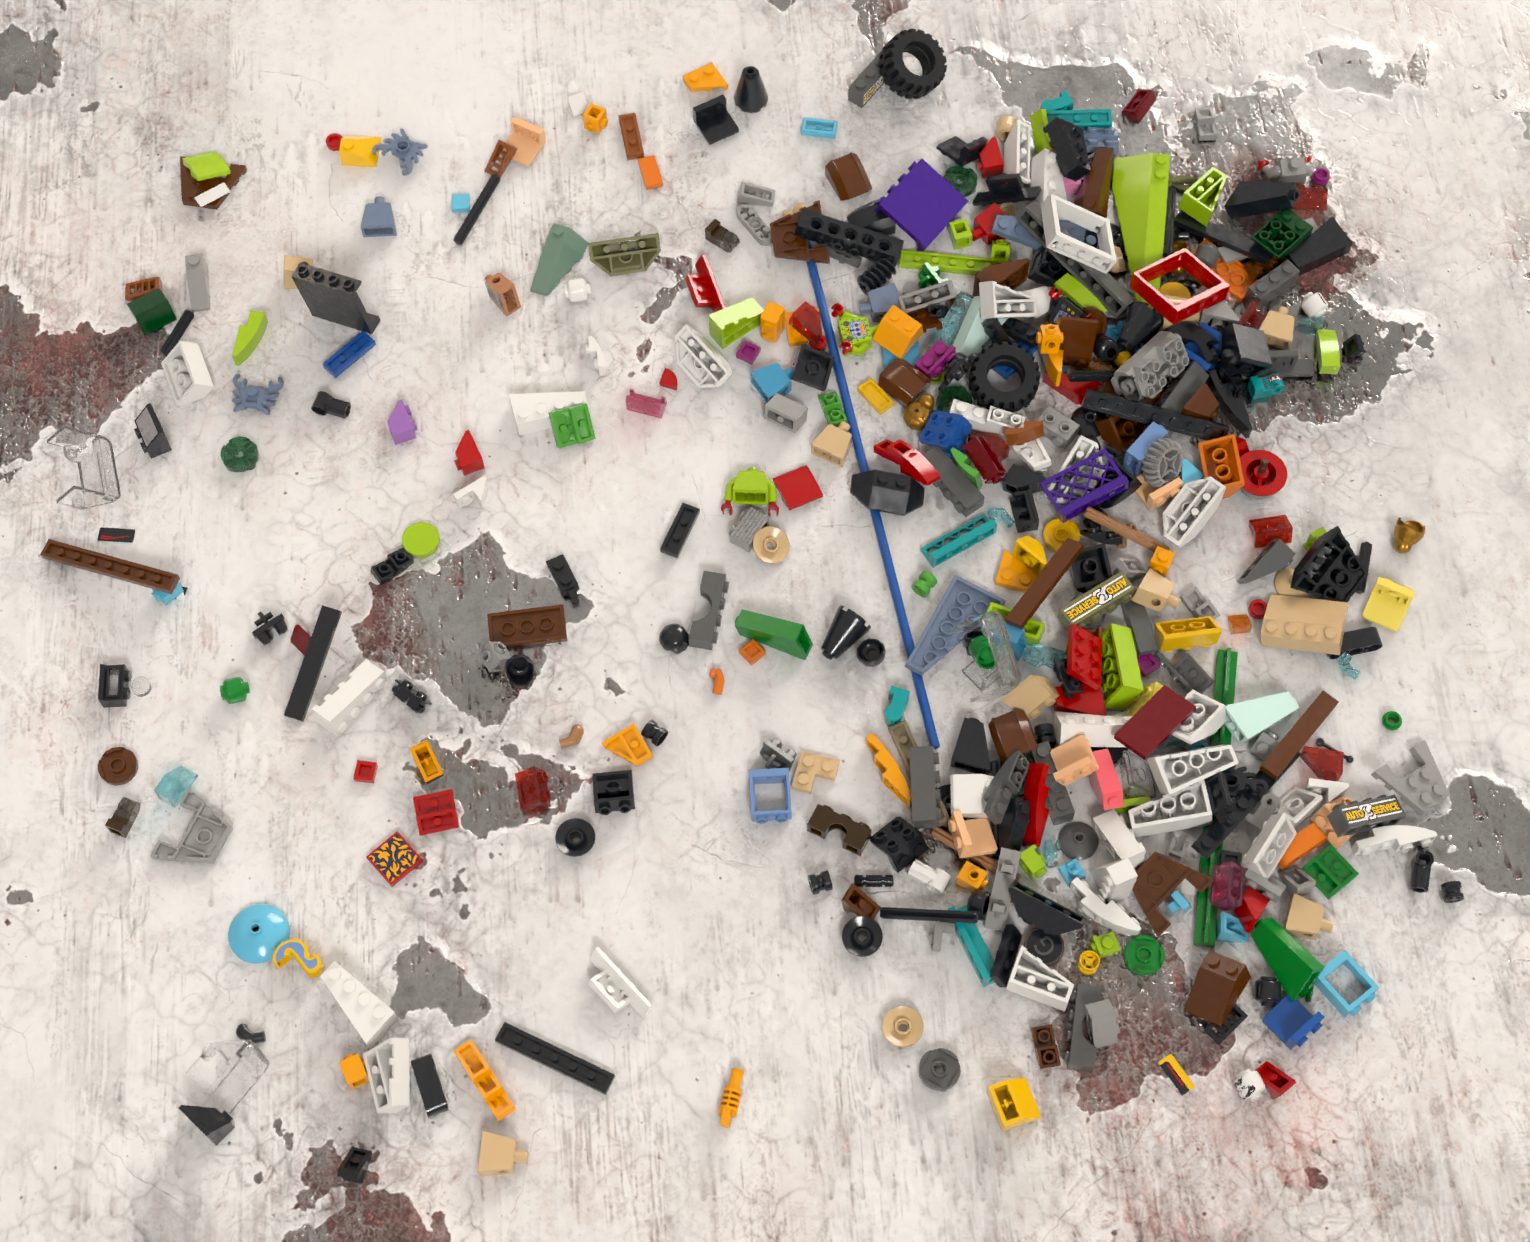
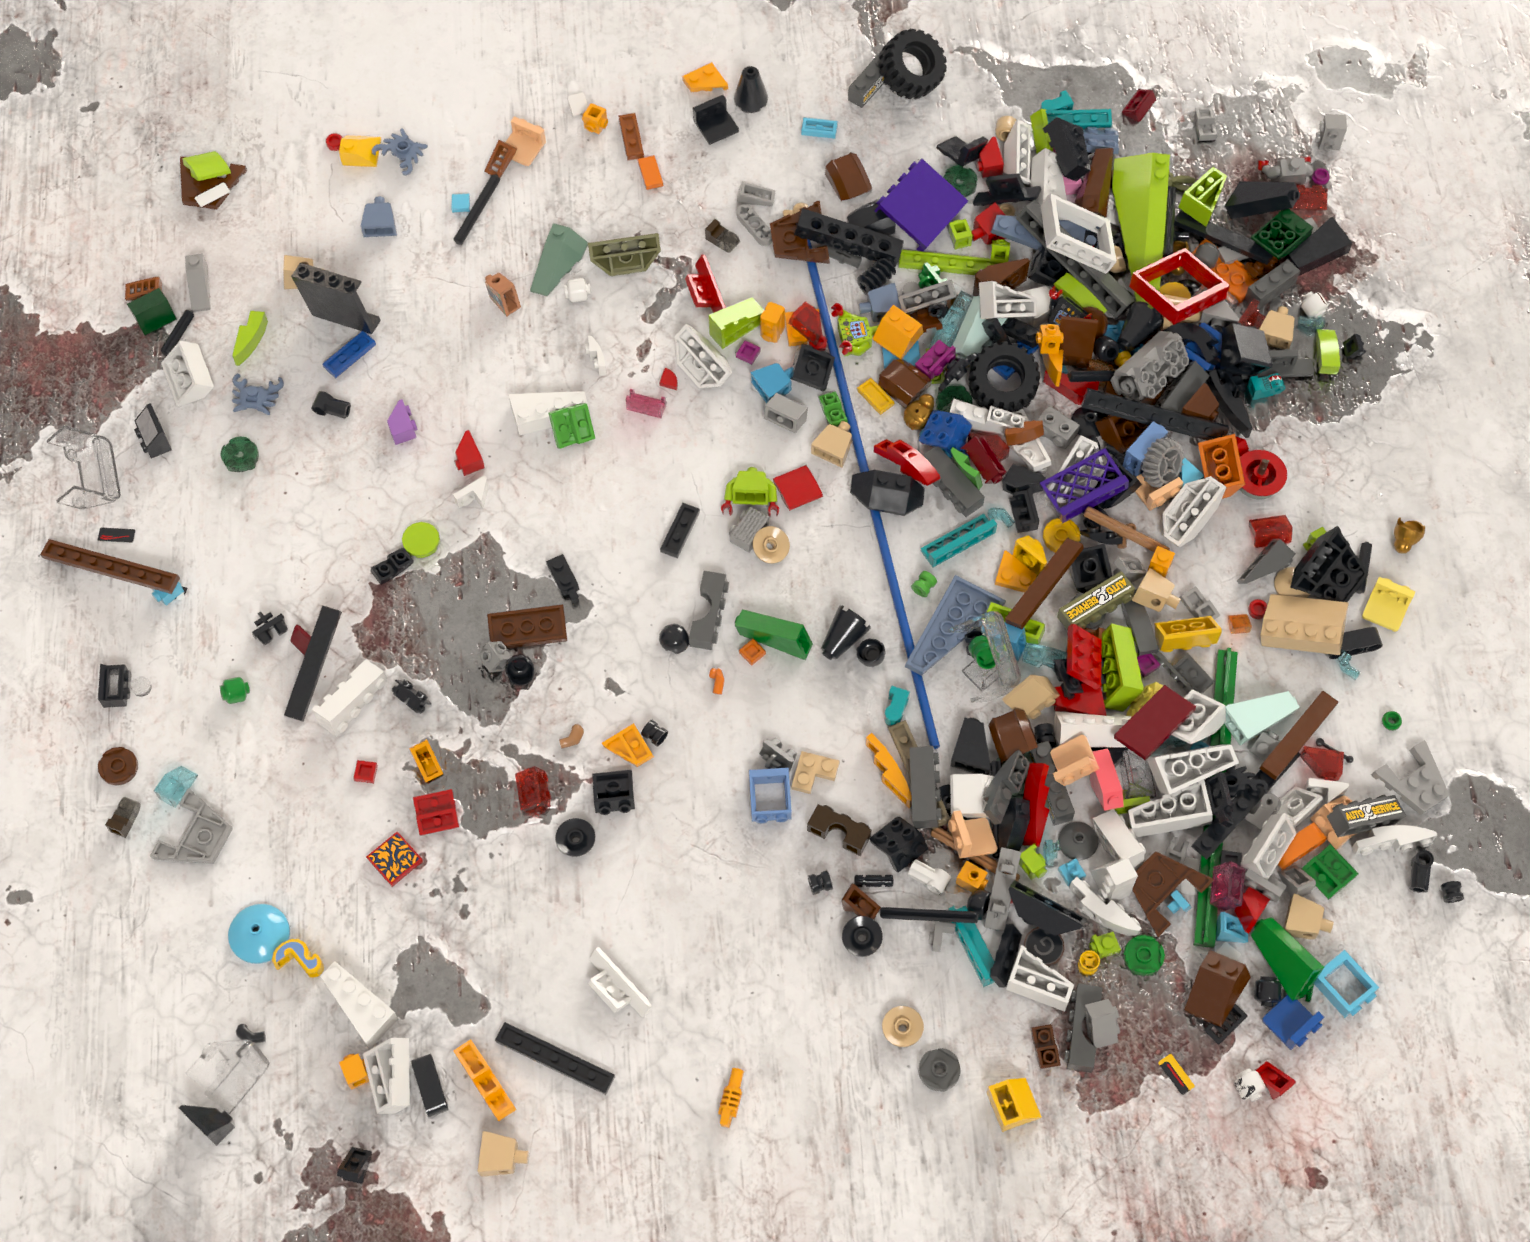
none -> light grey brick [1315,114,1347,151]

